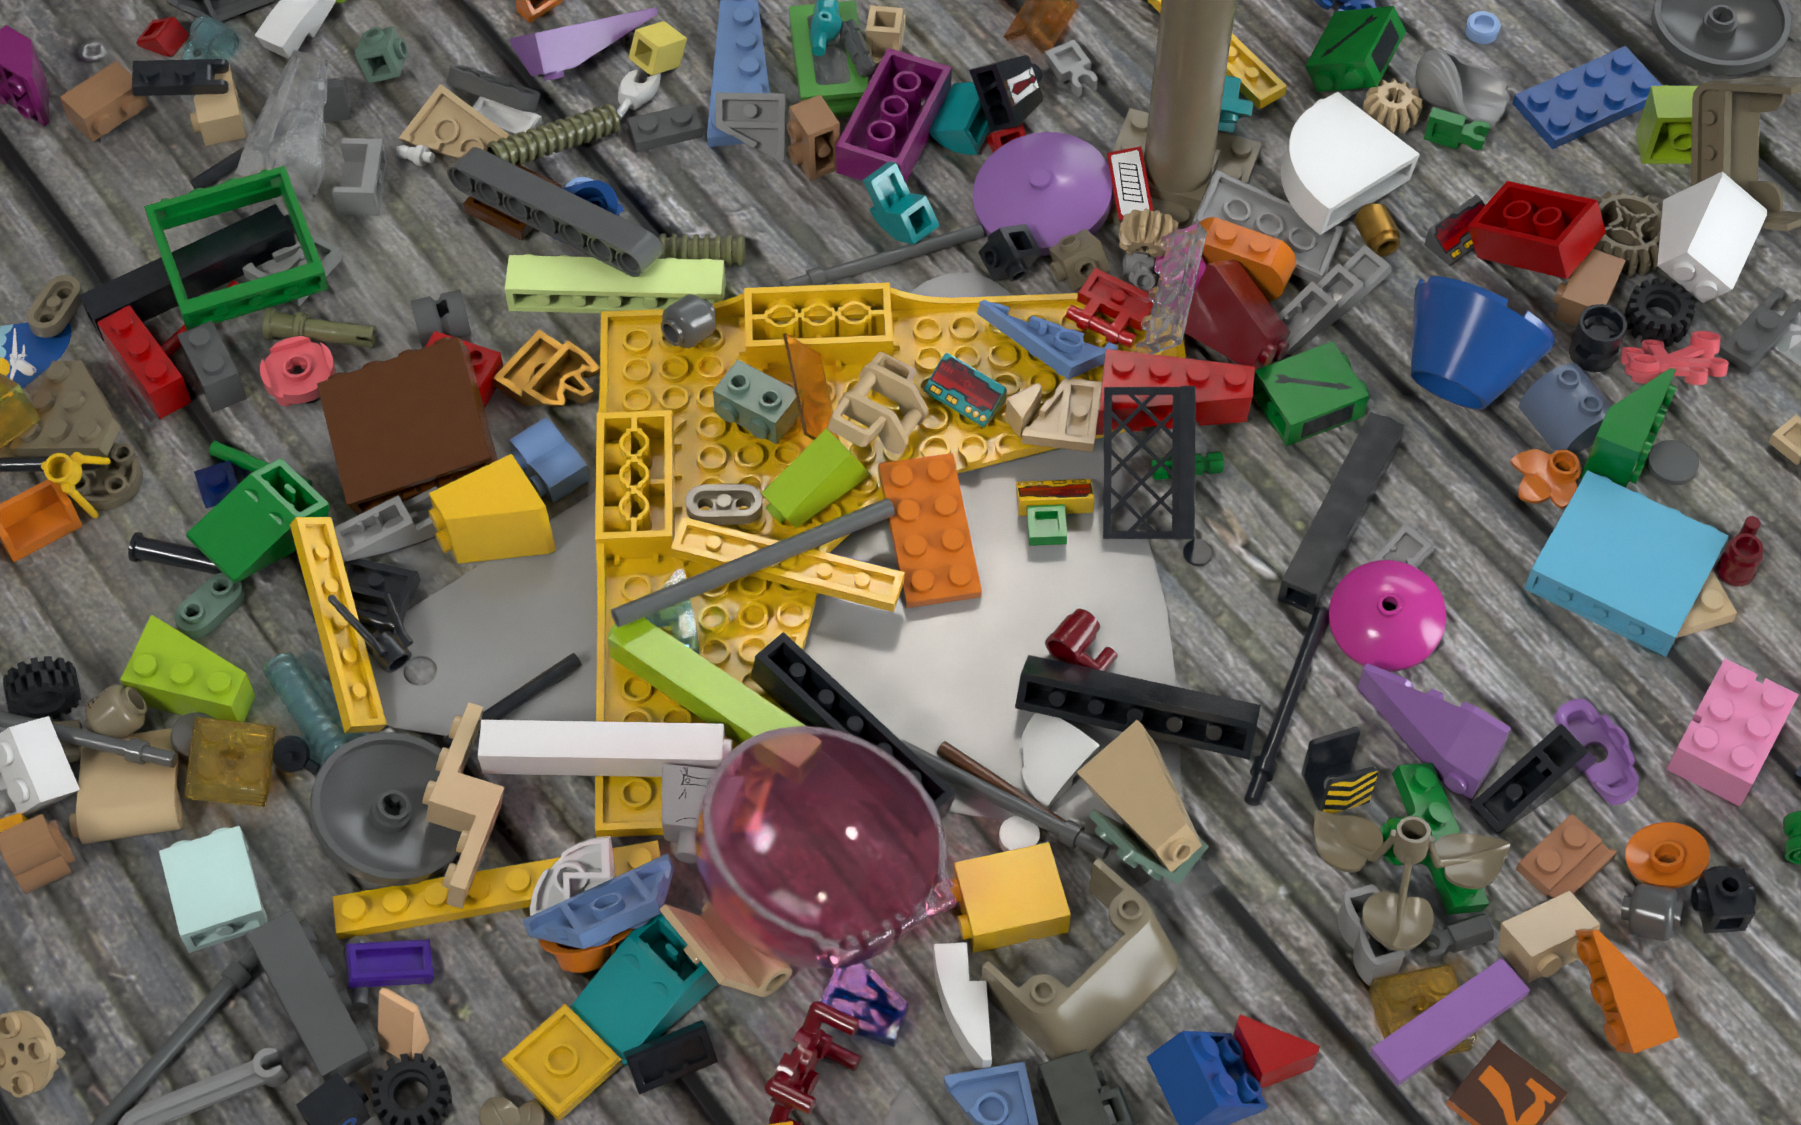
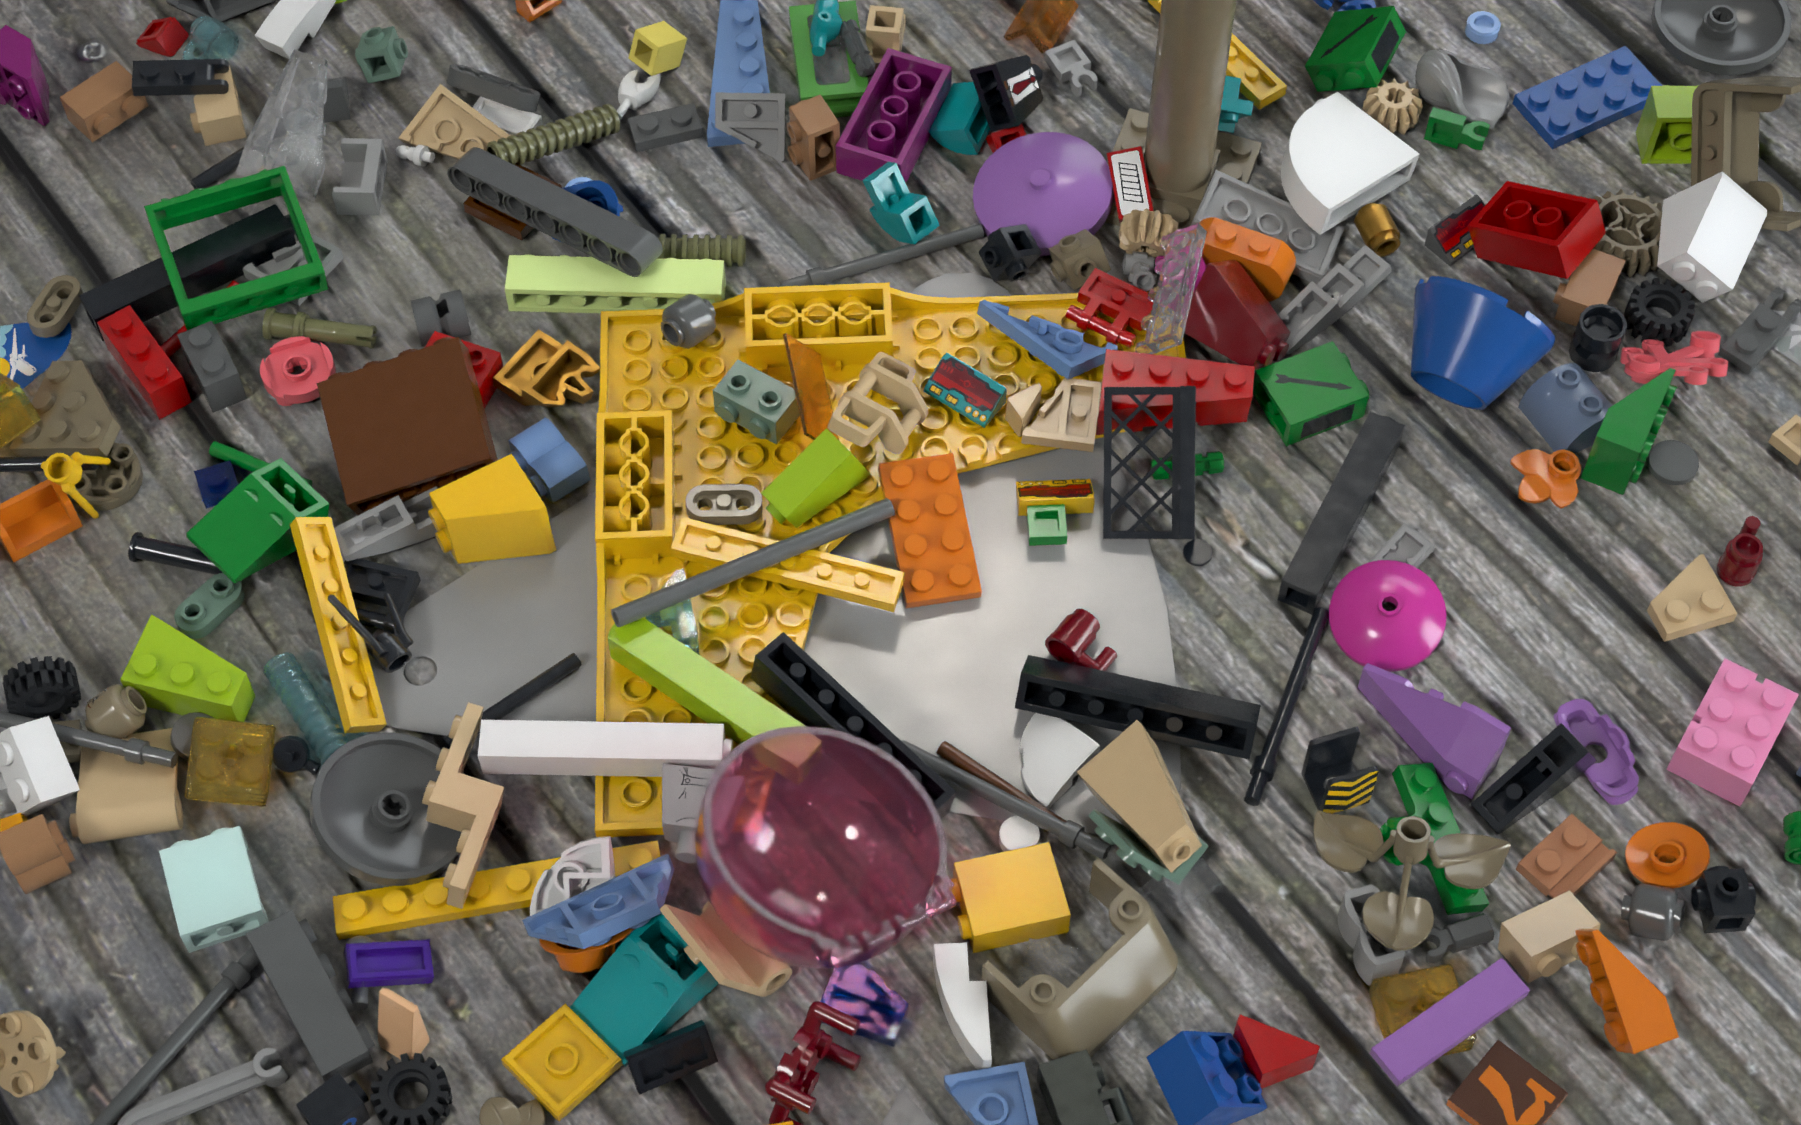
wedge [510,7,658,81] -> none
medium azure panel [1524,470,1729,657] -> none

